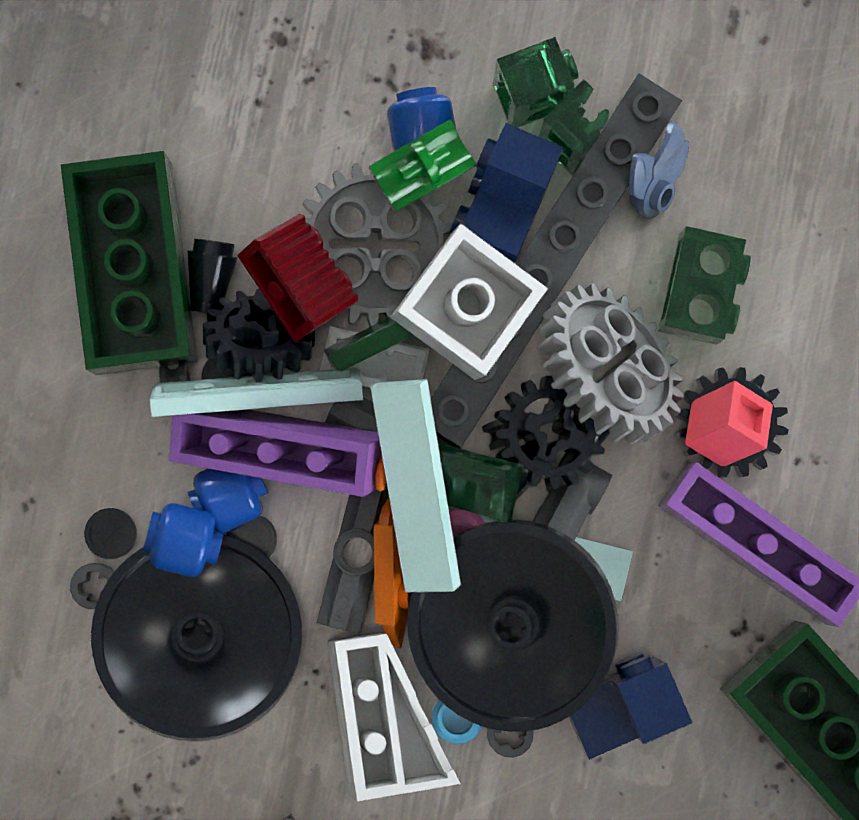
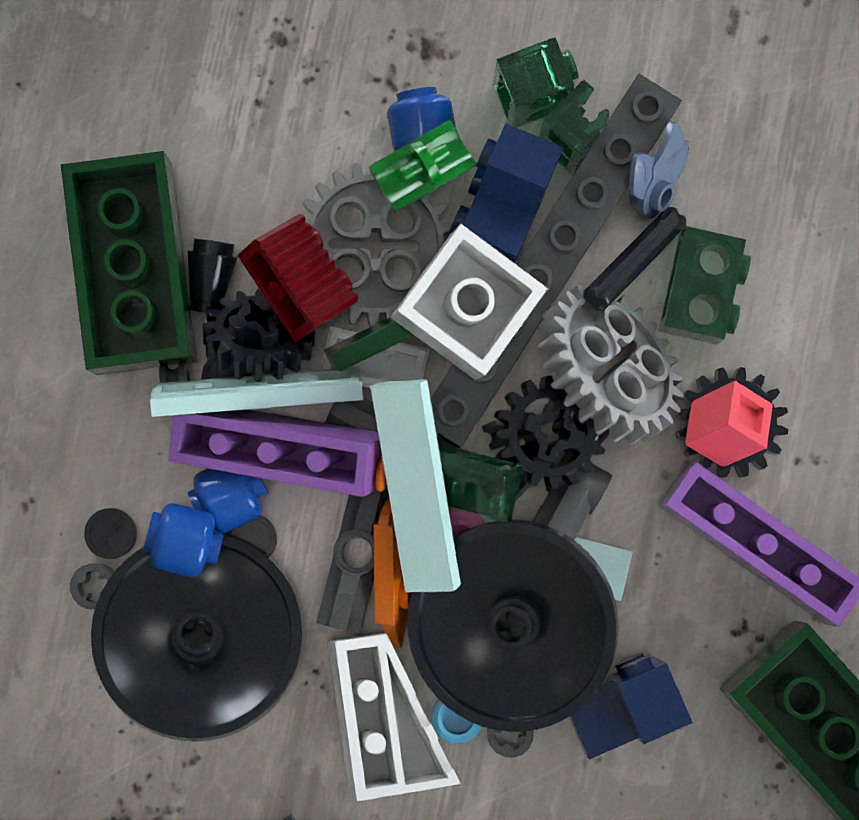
none -> black axle [584,207,686,311]

